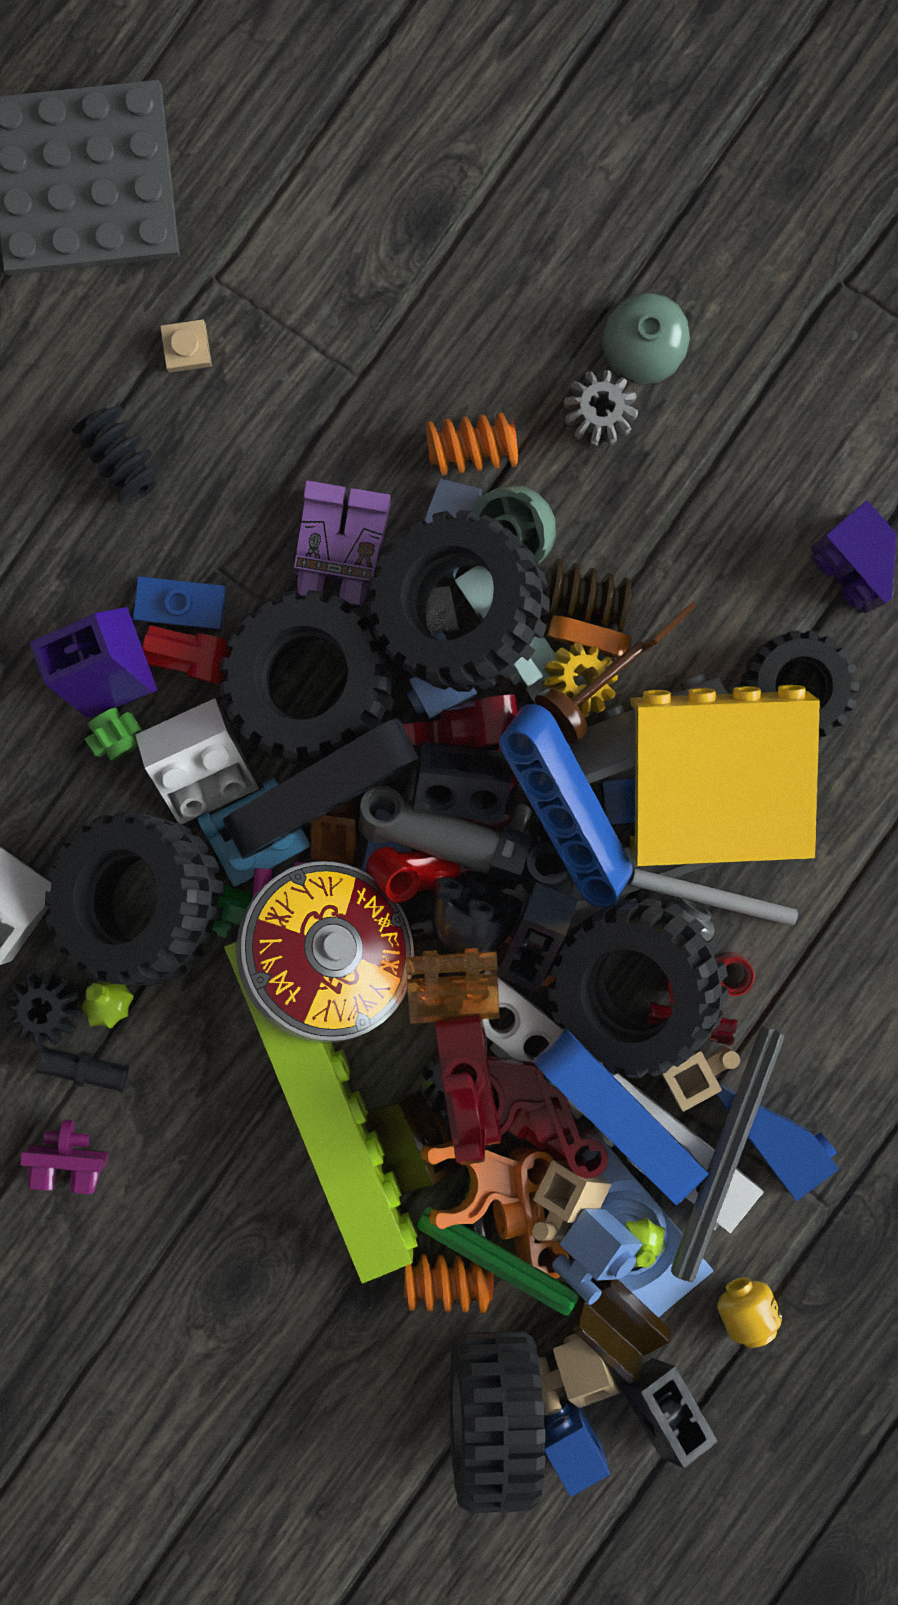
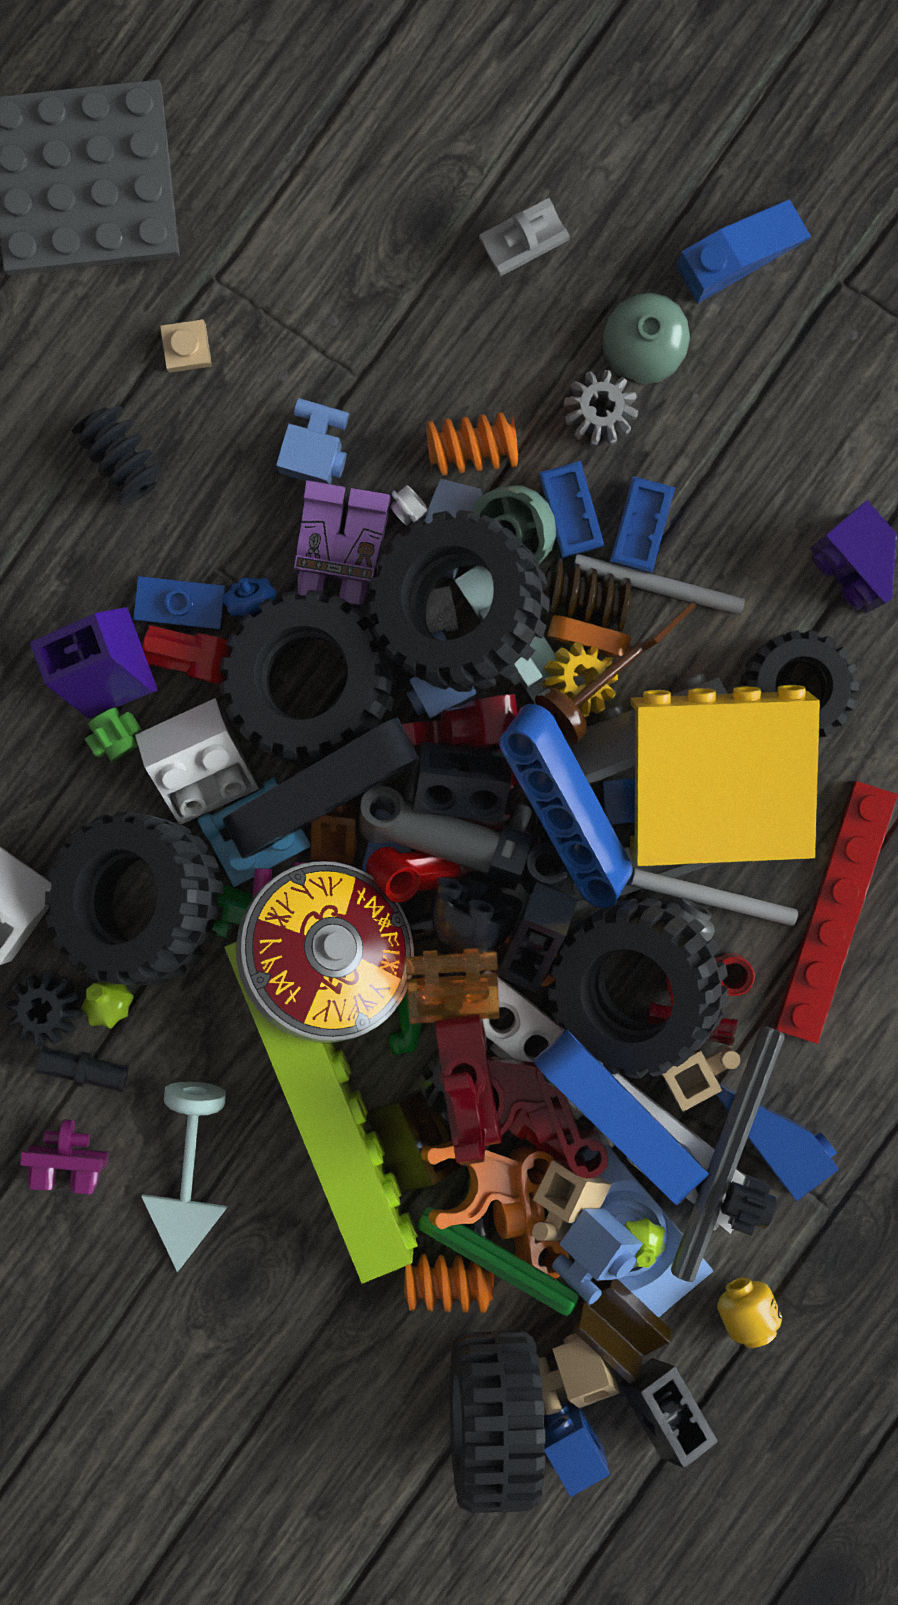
none -> light aqua piece [141,1081,228,1272]
none -> blue piece [222,577,276,618]
none -> medium blue brick [276,398,349,484]
none -> green arm [388,990,422,1056]
none -> white plate [390,485,428,525]
none -> light grey hips [479,198,570,277]
none -> blue plate [538,461,604,559]
none -> light grey bar [574,554,745,615]
none -> blue plate [609,476,675,573]
none -> blue slope [676,199,811,304]
none -> black gear [721,1175,777,1236]
none -> red plate [774,781,898,1044]

